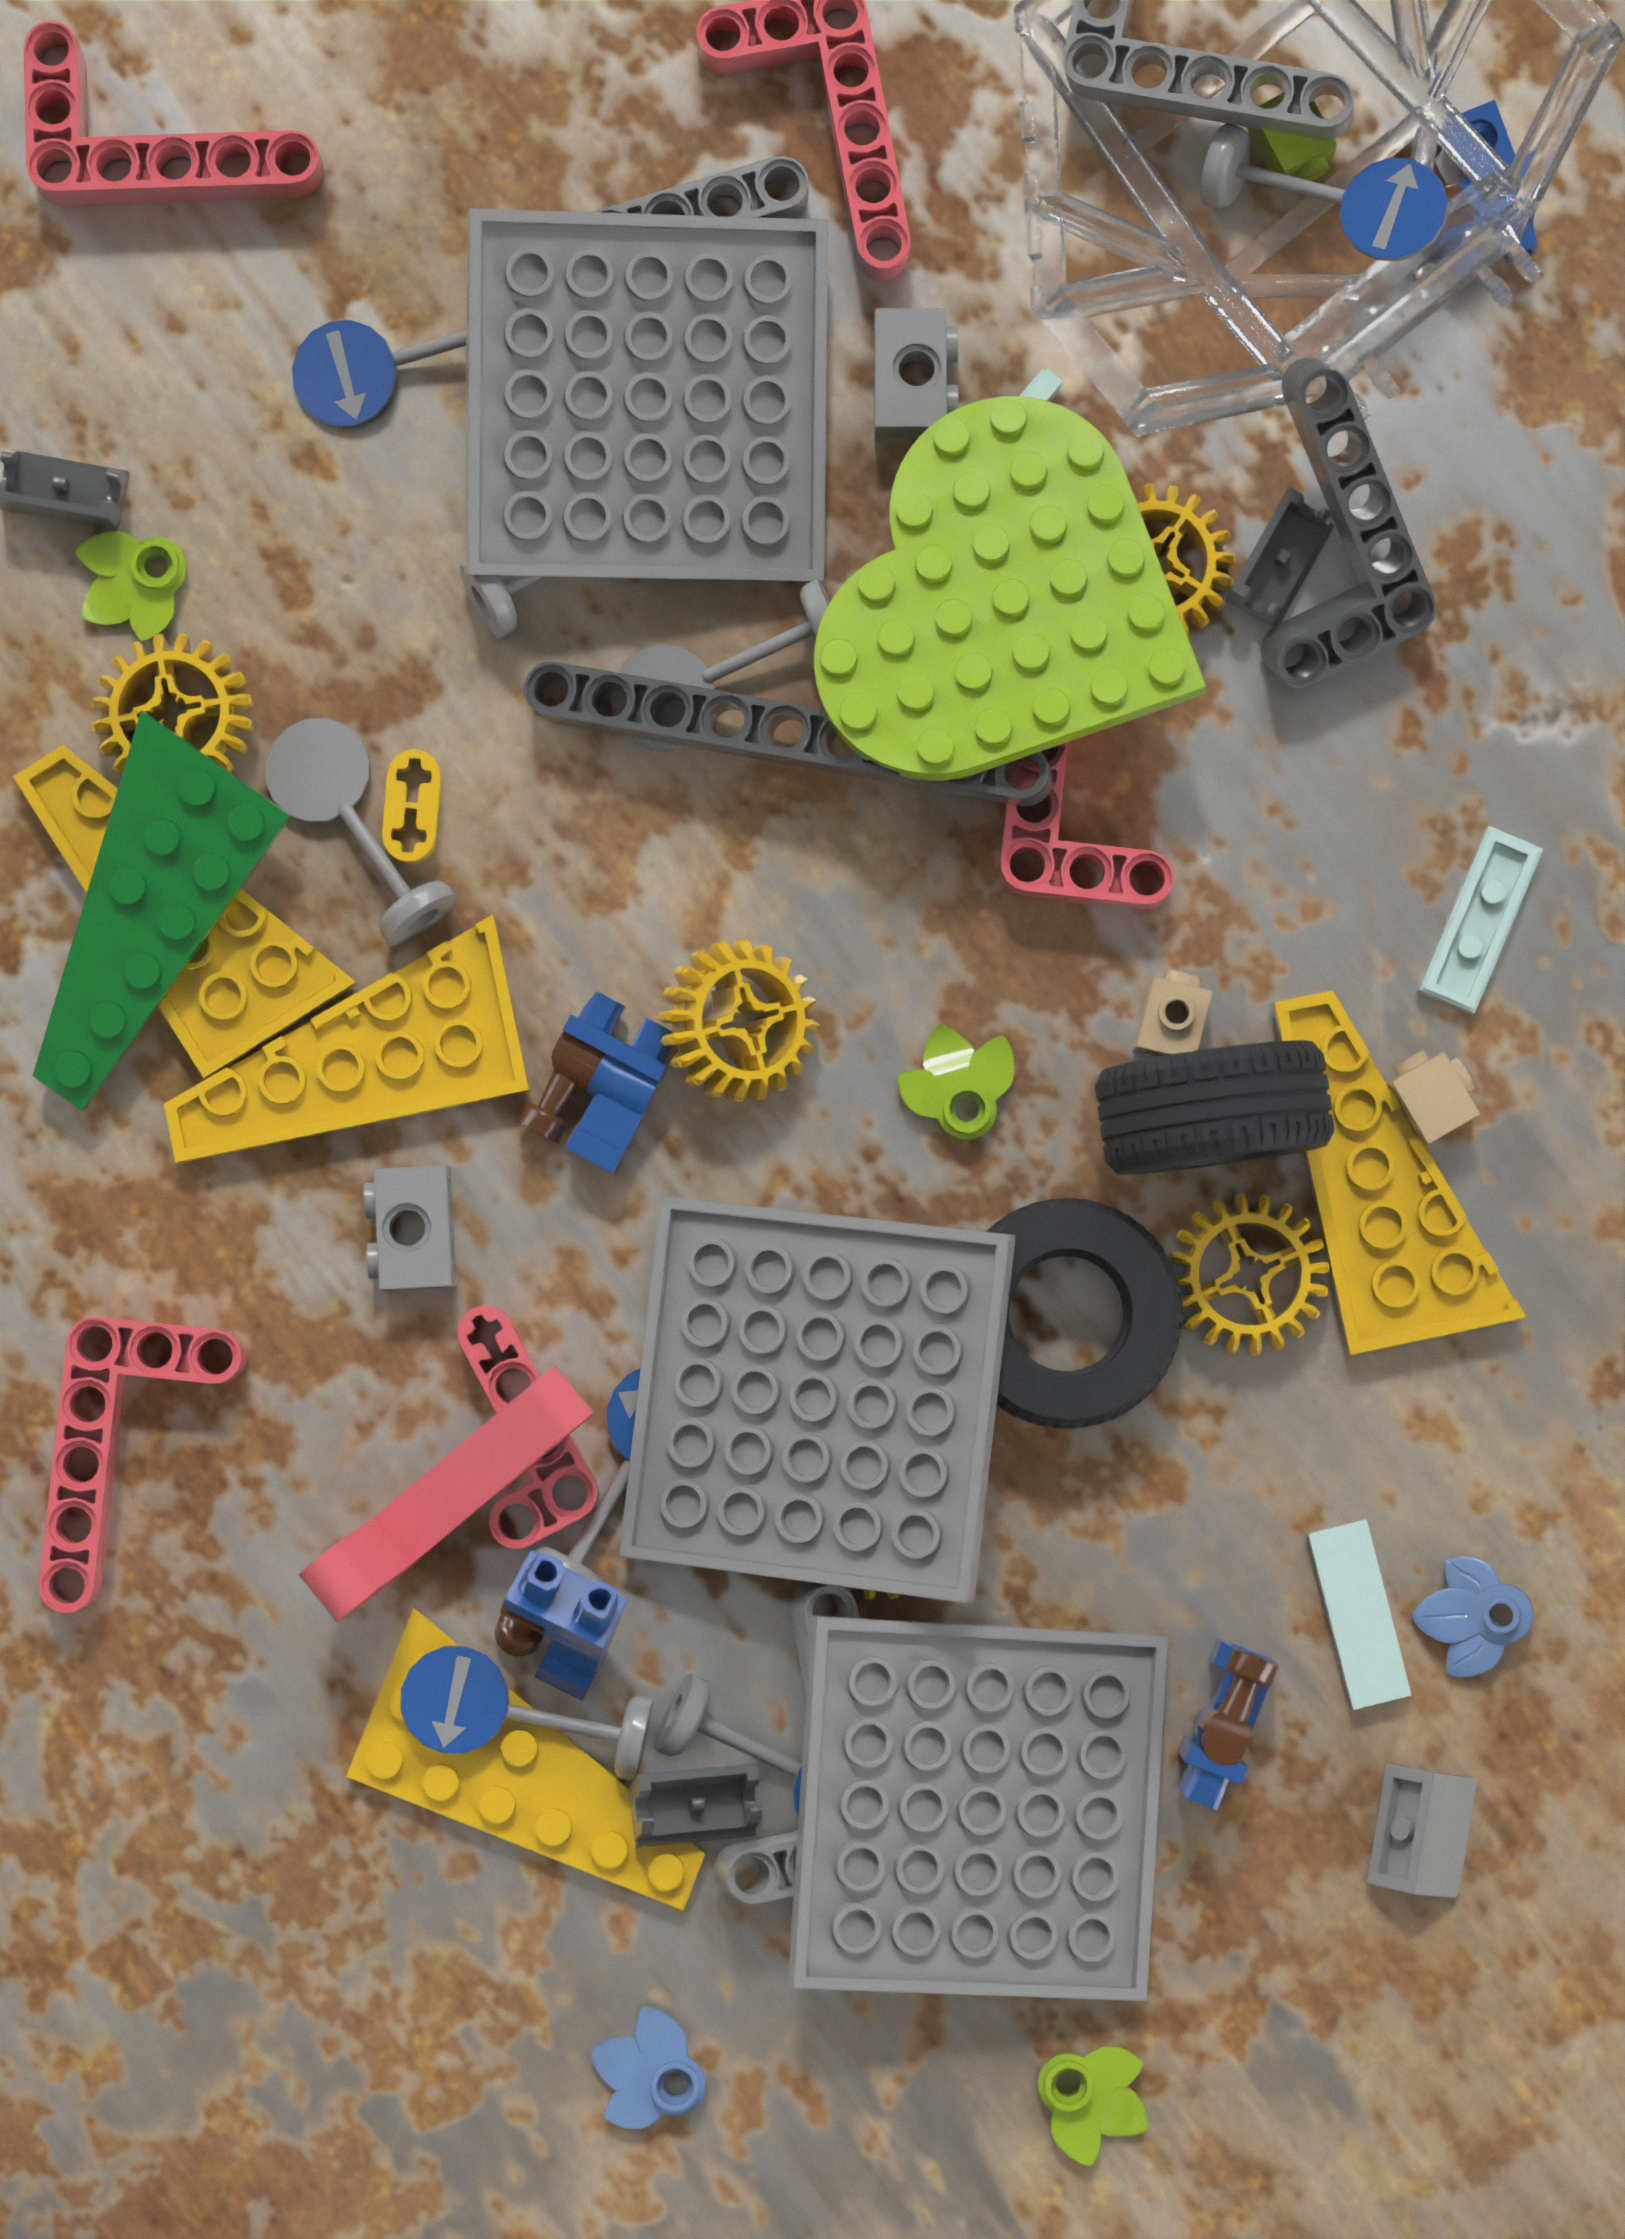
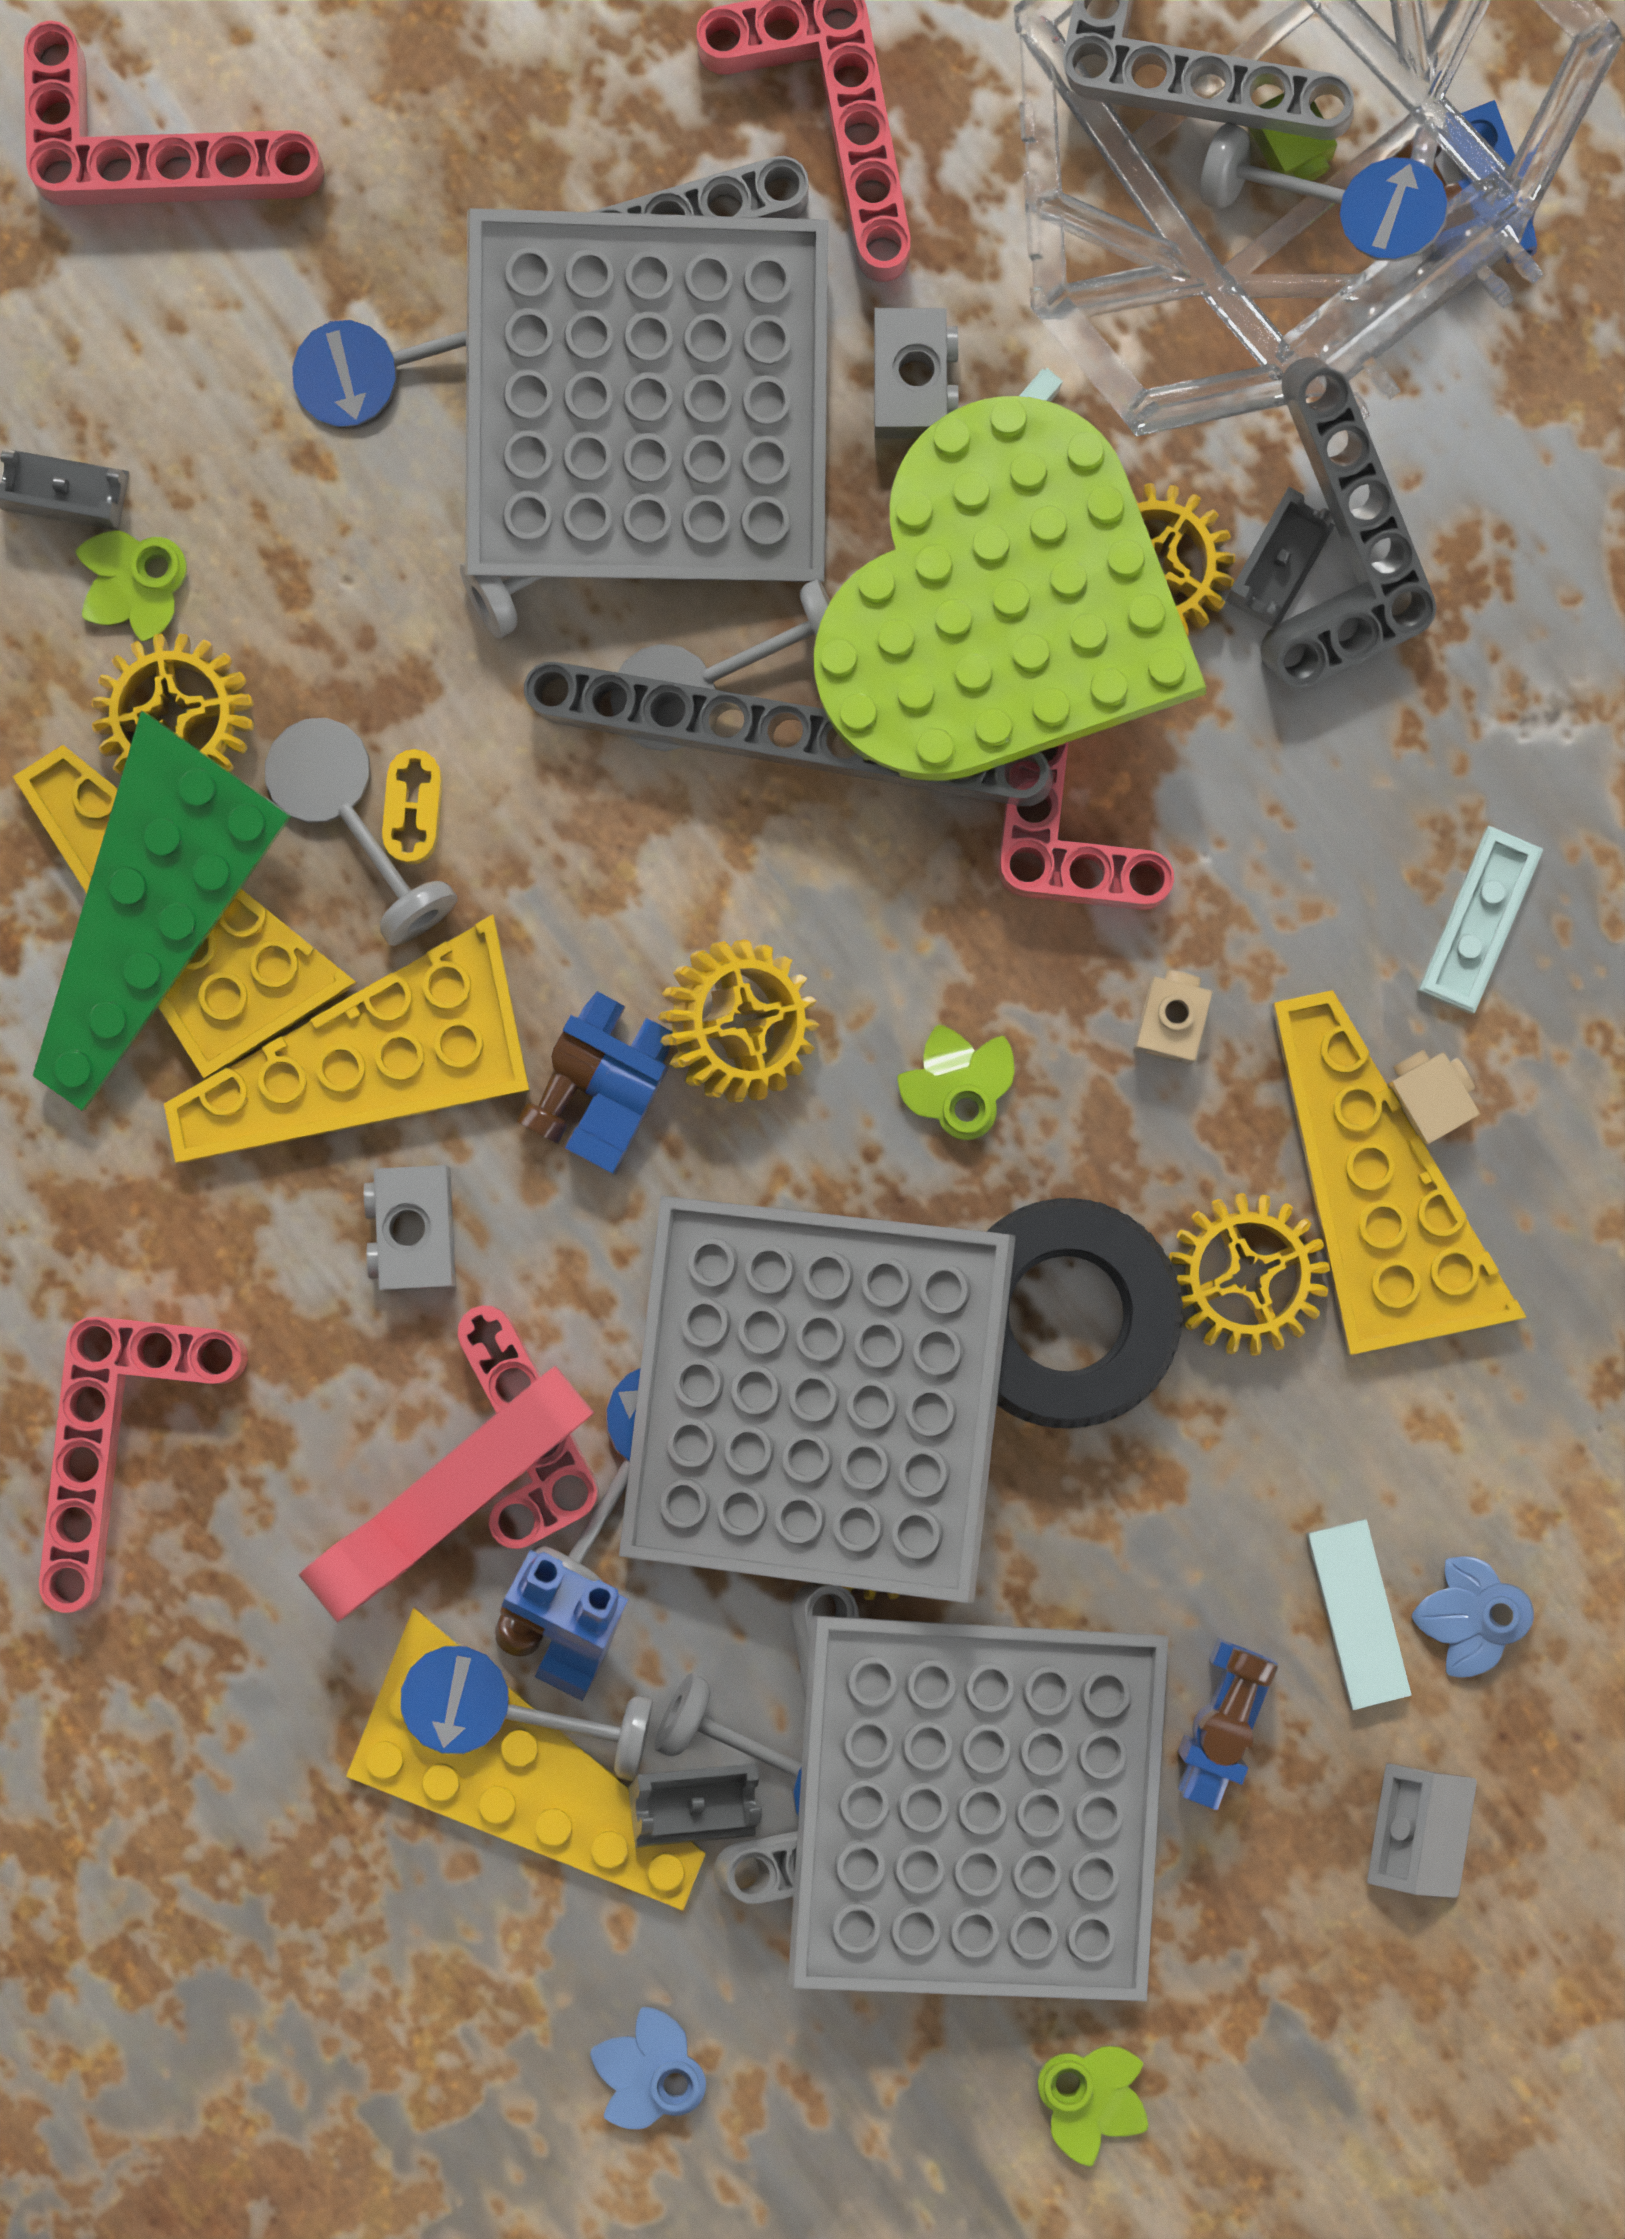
black tyre [1095,1040,1335,1175] -> none

